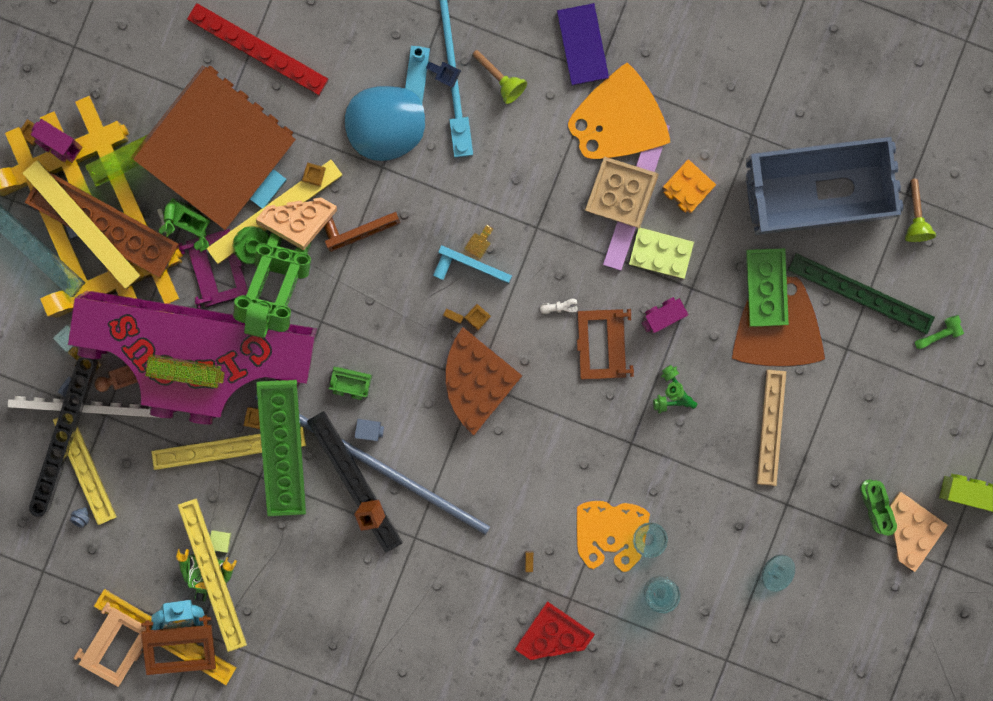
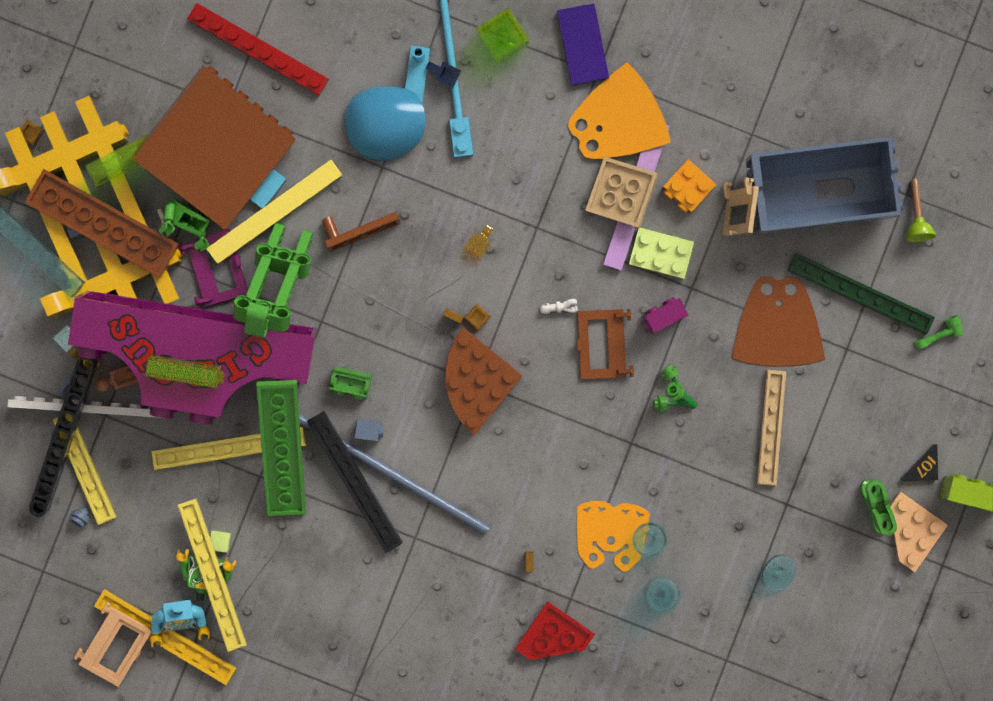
light yellow tile [23,160,141,289] -> none
magenta brick [31,119,83,163] -> none
dark orange piece [141,615,216,675] -> none
bright green tile [232,226,270,264] -> none
pearl gold tile [243,407,260,429] -> none
light nougat plate [256,197,337,250] -> none
pearl gold tile [302,162,326,187] -> none
dark orange brick [354,500,385,531] -> none
medium azure piece [433,245,512,284] -> none
lime piece [473,50,527,104] -> none
bright green plate [746,248,789,327] -> none
none -> clear neon green brick [476,7,530,64]
none -> tan piece [722,177,759,236]
none -> black tile [901,444,938,481]

